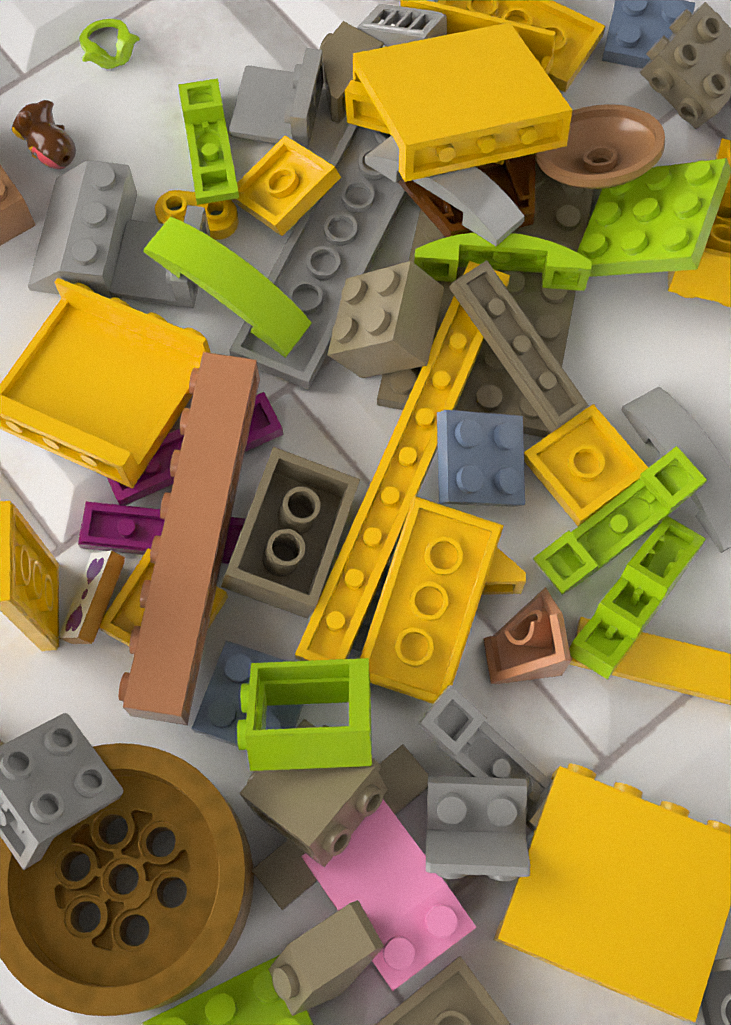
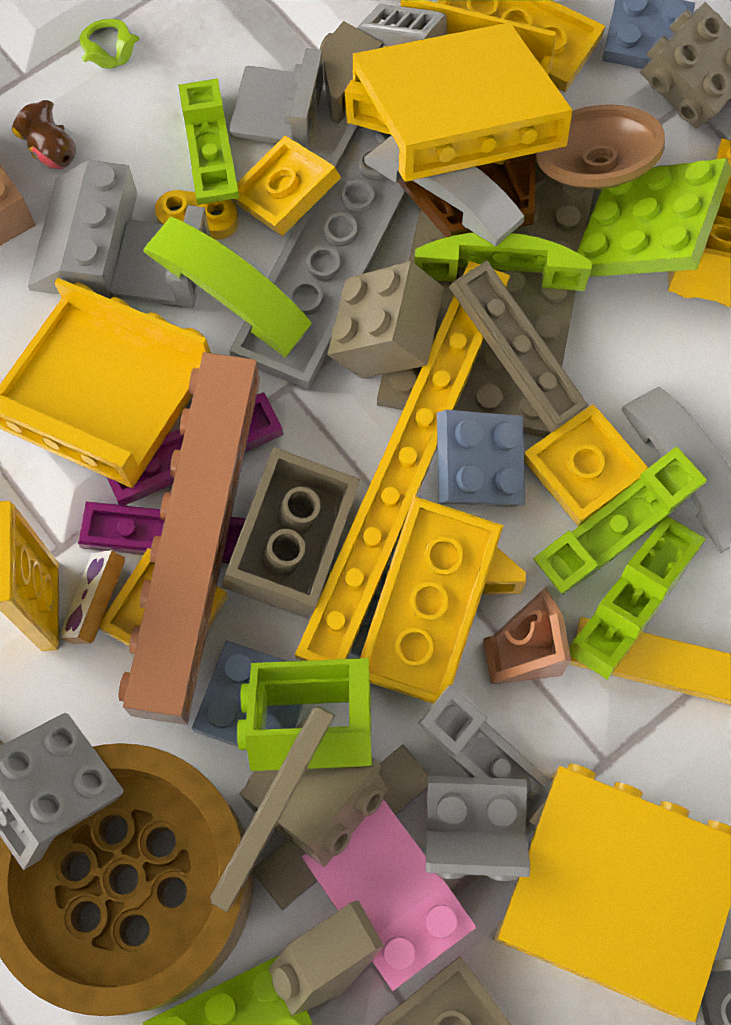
none -> dark tan tile [210,706,336,912]

